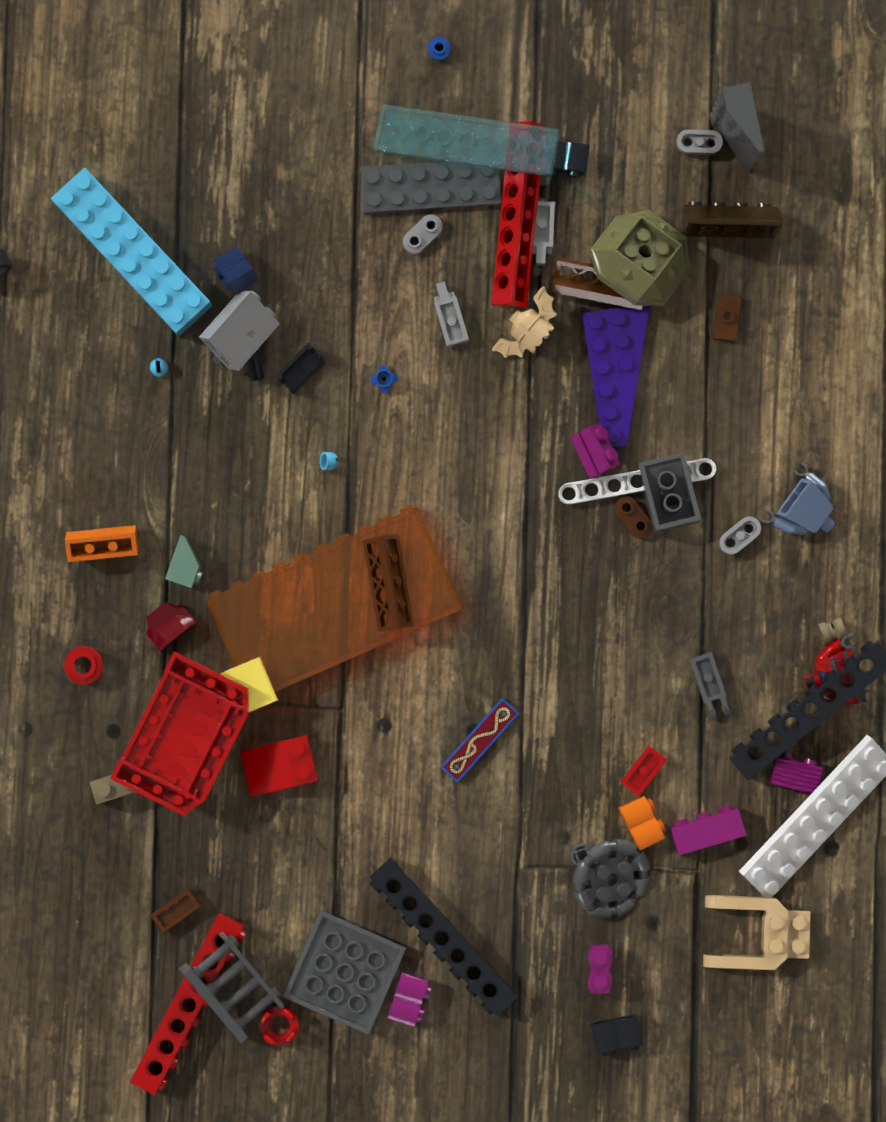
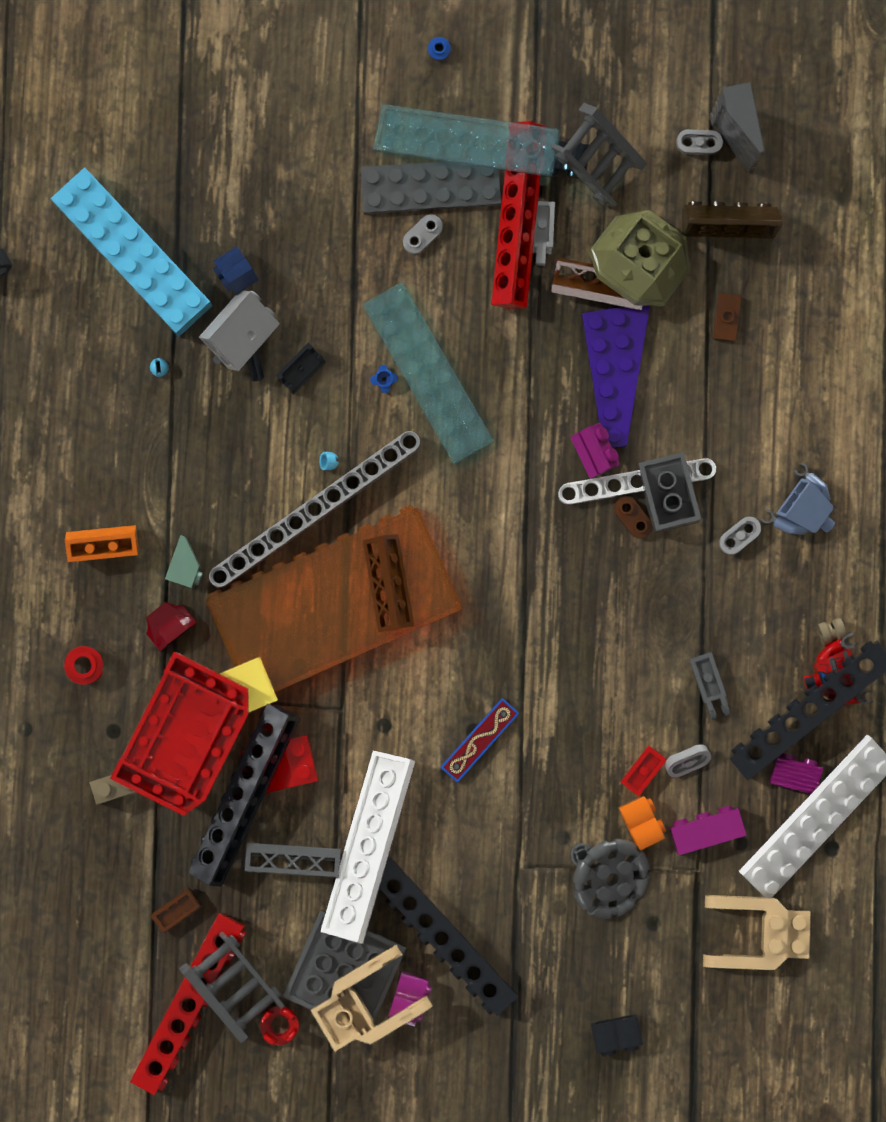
light grey hinge [434,281,469,348] -> none
tan helmet [492,286,557,358] -> none
magenta brick [587,944,612,994] -> none
none -> black brick [188,704,300,887]
none -> light grey beam [209,431,420,588]
none -> dark grey fence [245,843,341,878]
none -> tan plate [311,945,433,1051]
none -> white plate [320,751,415,944]
none -> clear light blue plate [362,282,494,465]
none -> dark grey fence [550,103,648,207]
none -> light grey plate [665,745,711,777]

